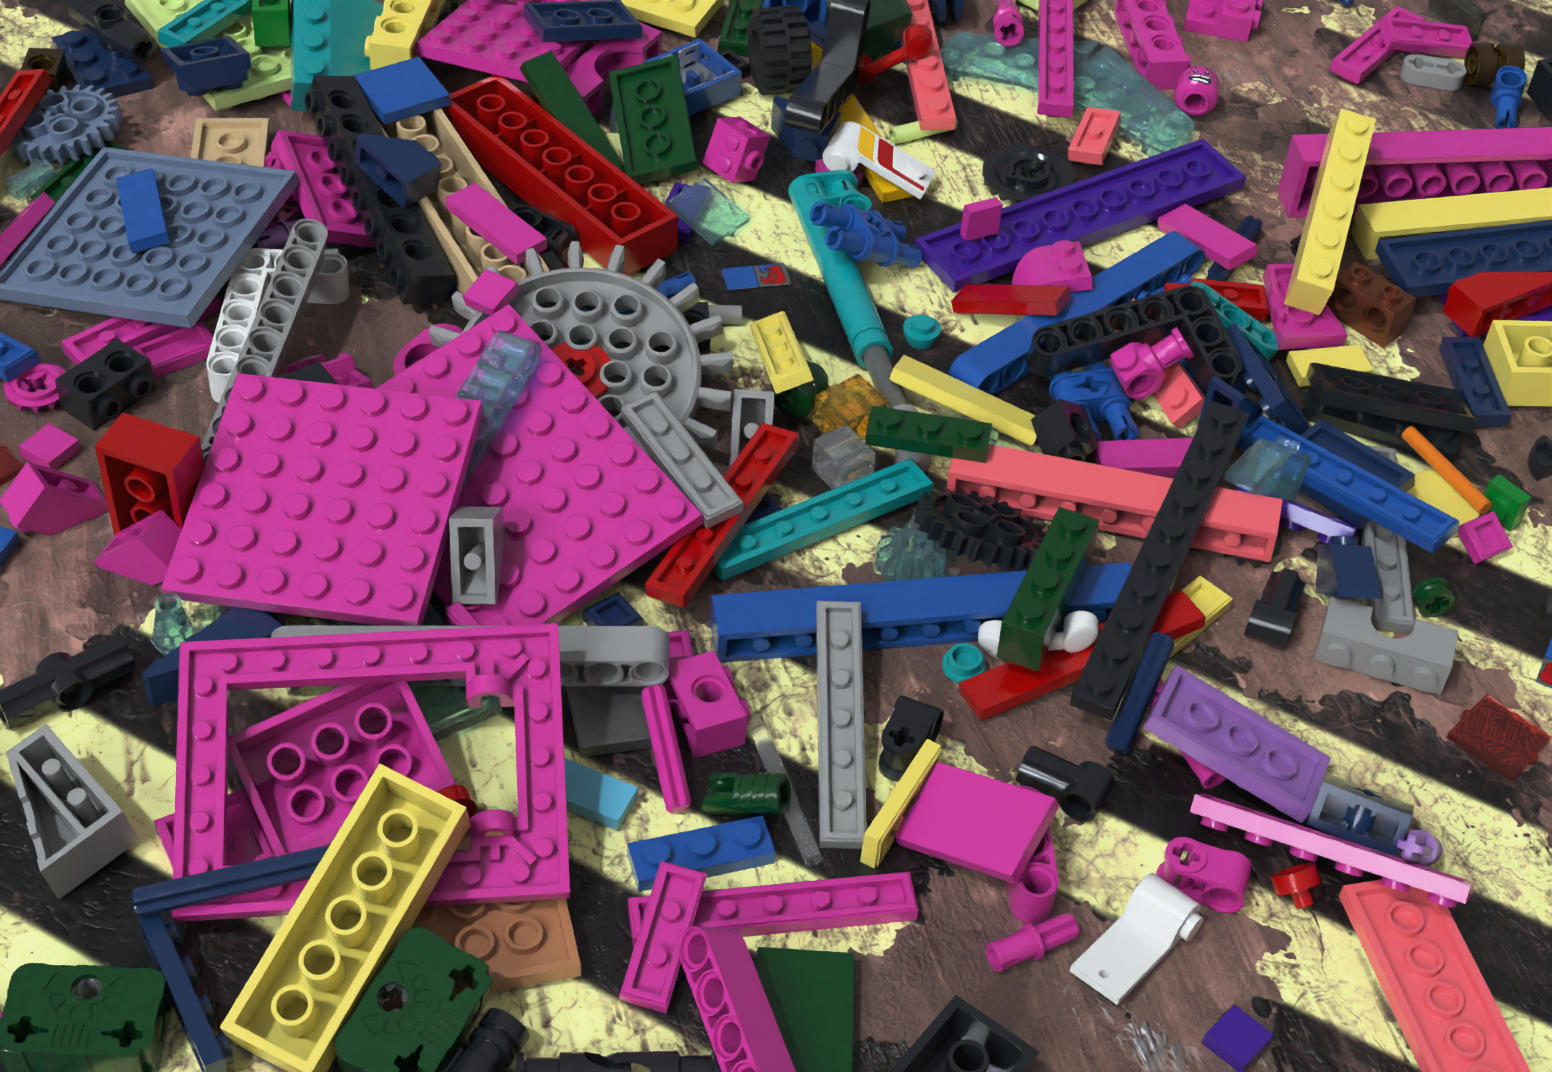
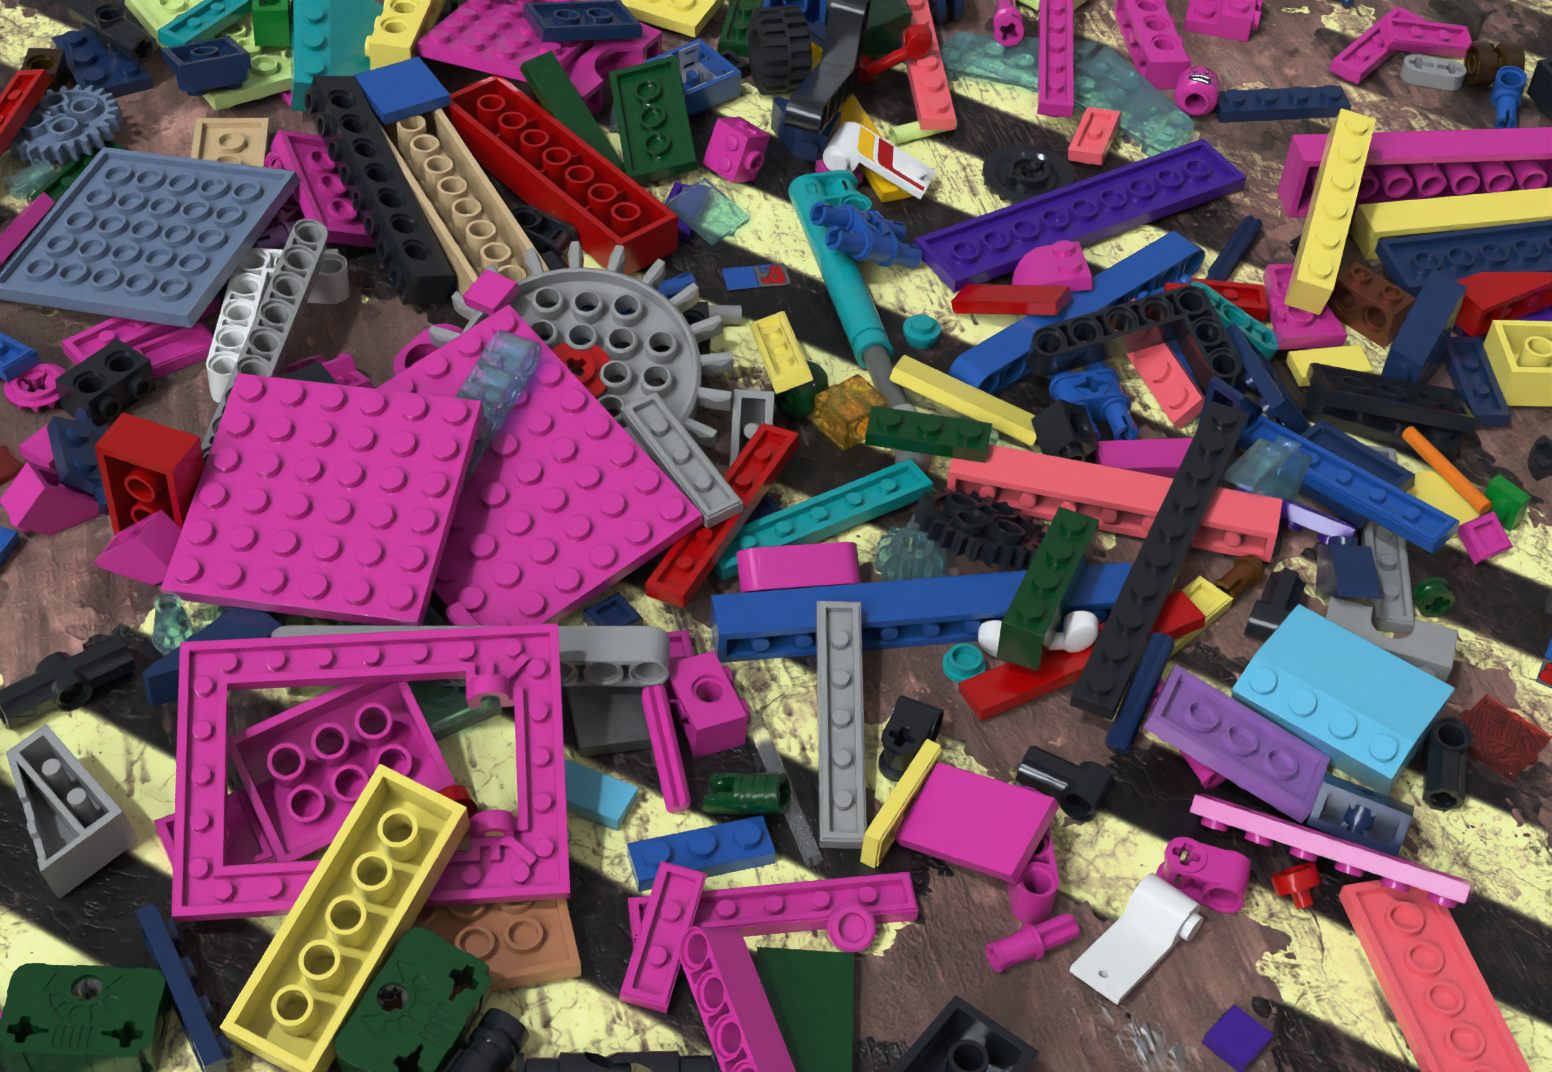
blue tile [116,168,170,253] -> none
dark blue axle [132,846,327,917] -> none
dark blue slope [354,134,442,209] -> none
dark pink tile [445,183,547,265] -> none
light grey slope [449,507,504,604] -> none
clear brick [811,424,876,489] -> none
dark pink tile [960,197,1003,241] -> none
dark pink connector [1110,327,1194,402] -> none
dark pink tile [1158,204,1258,270] -> none
medium lavender axle [1396,830,1443,866] -> none
none -> dark blue plate [46,407,110,516]
none -> dark pink beam [736,542,861,593]
none -> dark pink tile [826,903,876,953]
none -> dark blue plate [1213,85,1351,123]
none -> reddish brown pin [1213,555,1265,603]
none -> medium azure slope [1231,604,1455,796]
none -> dark blue slope [1381,269,1468,384]
none -> black piece [1420,717,1473,812]

